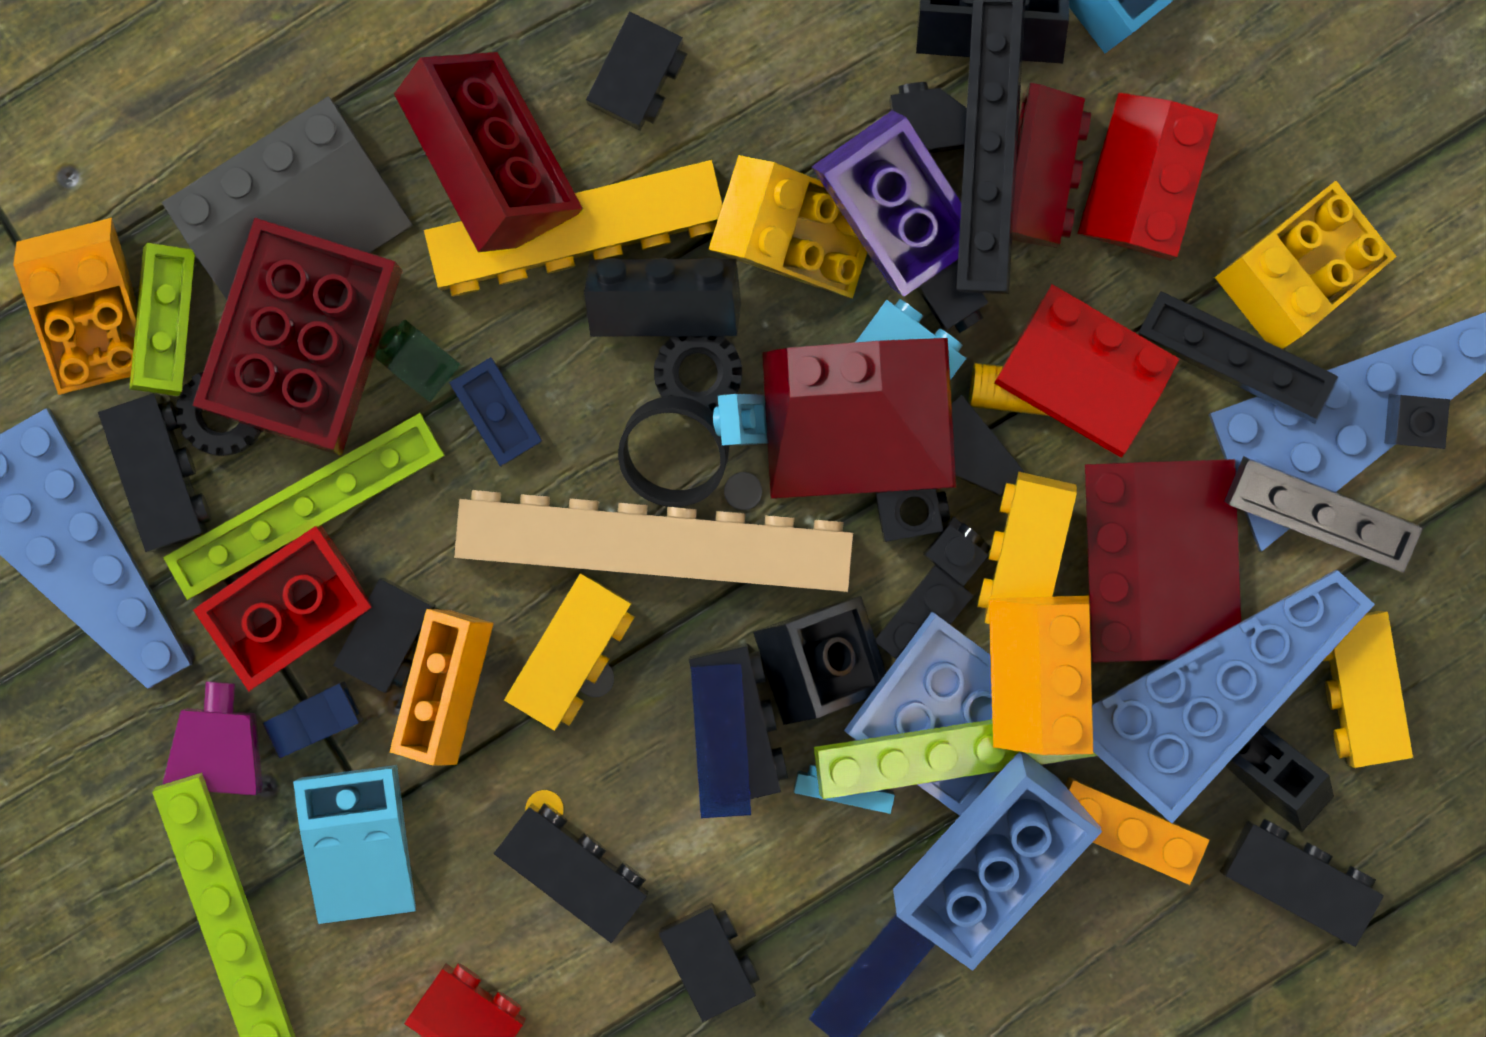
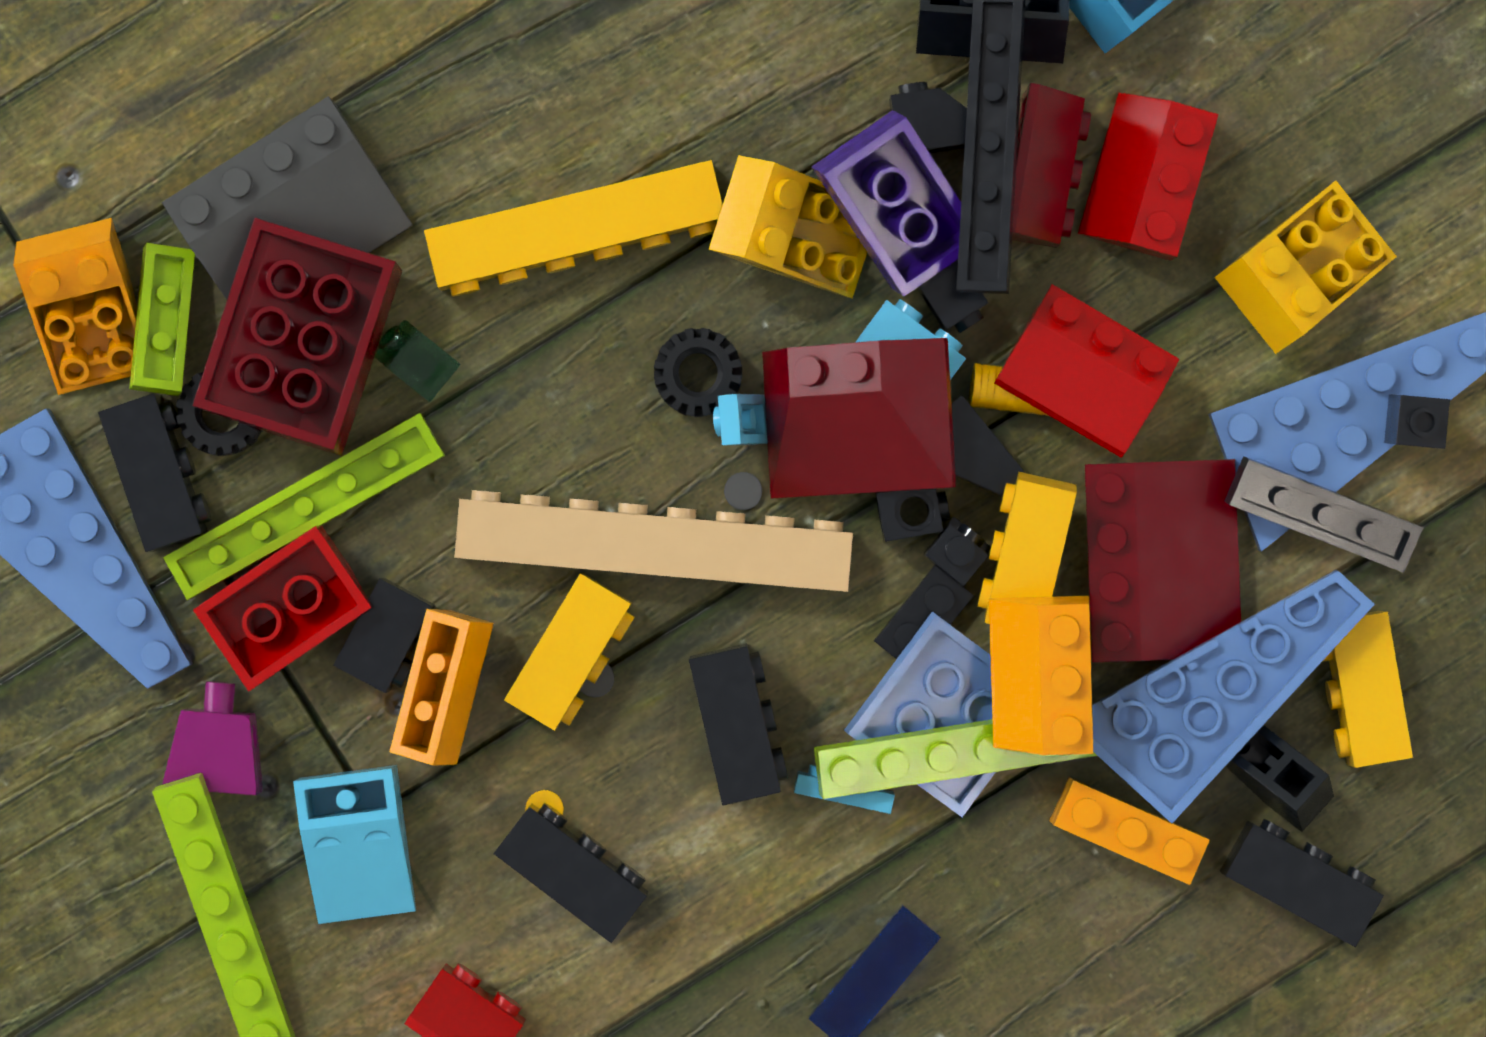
dark blue leg [262,681,364,758] -> none
dark red slope [394,52,583,252] -> none
dark blue plate [449,357,543,467] -> none
black brick [584,257,741,337] -> none
black brick [586,11,688,131] -> none
black tyre [618,396,729,507] -> none
black brick [659,903,760,1022] -> none
clear blue plate [691,663,751,819] -> none
black slope [753,596,886,725] -> none
medium blue slope [893,751,1102,971] -> none
black plate [1138,291,1338,424] -> none

